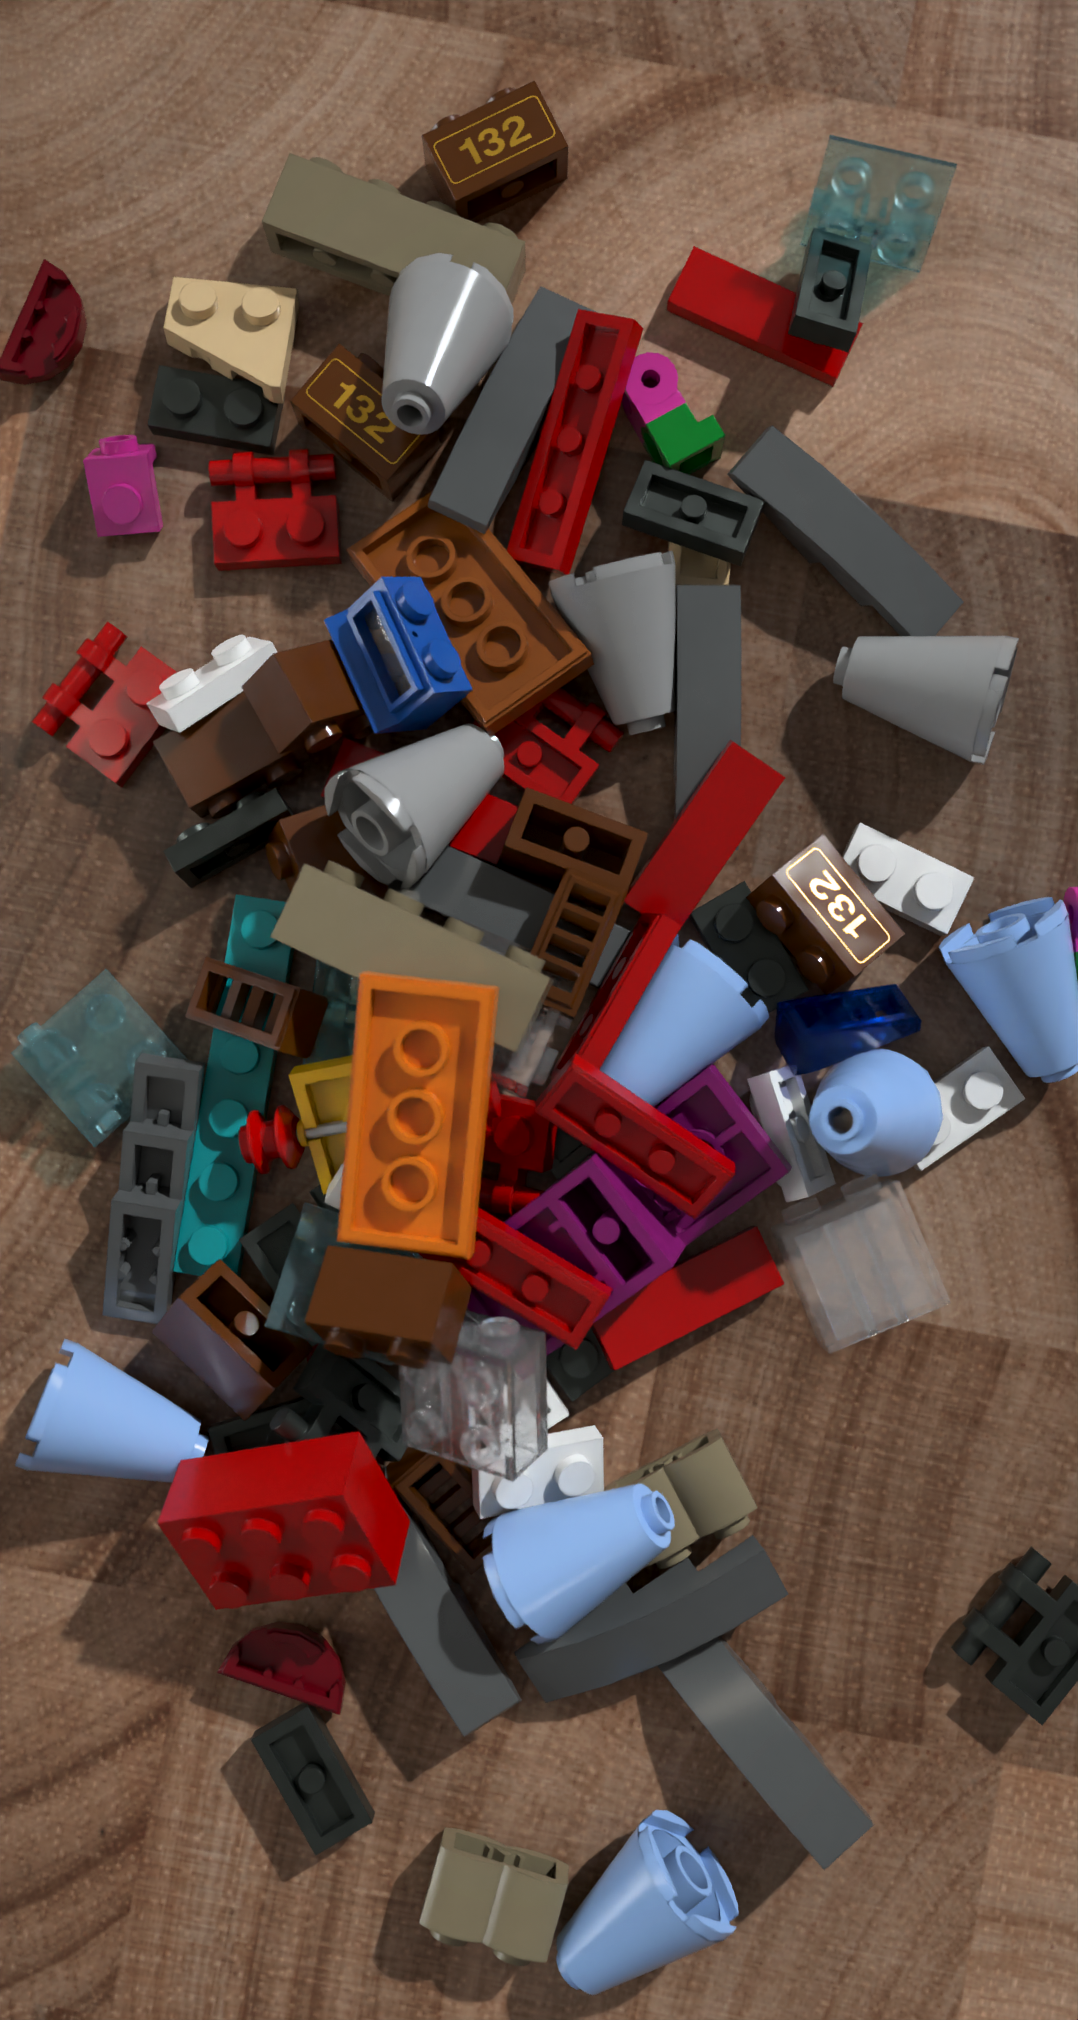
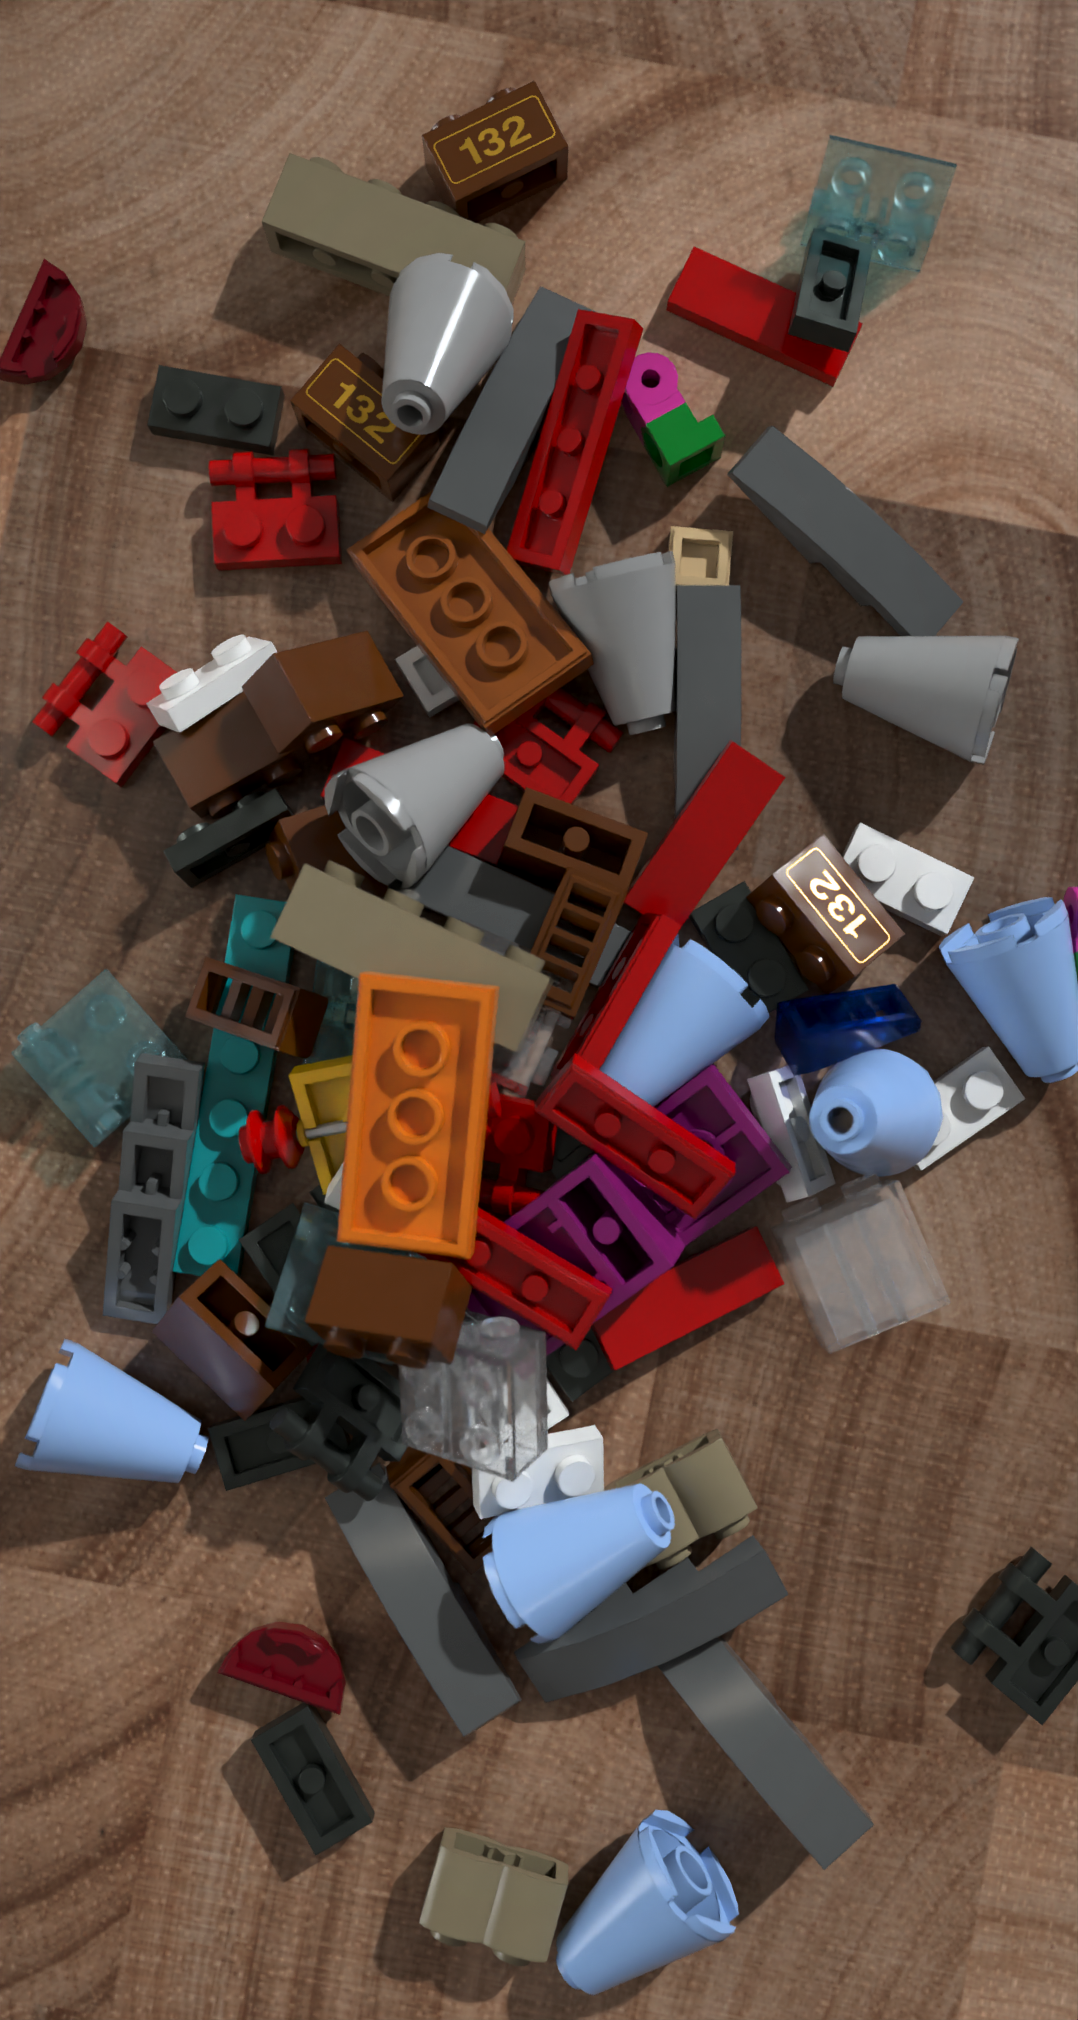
dark pink bracket [83,435,163,537] -> none
red brick [157,1431,410,1610] -> none
tan wing [164,277,299,404] -> none
blue window [324,577,473,734] -> none
pearl dark grey plate [622,460,764,566] -> none

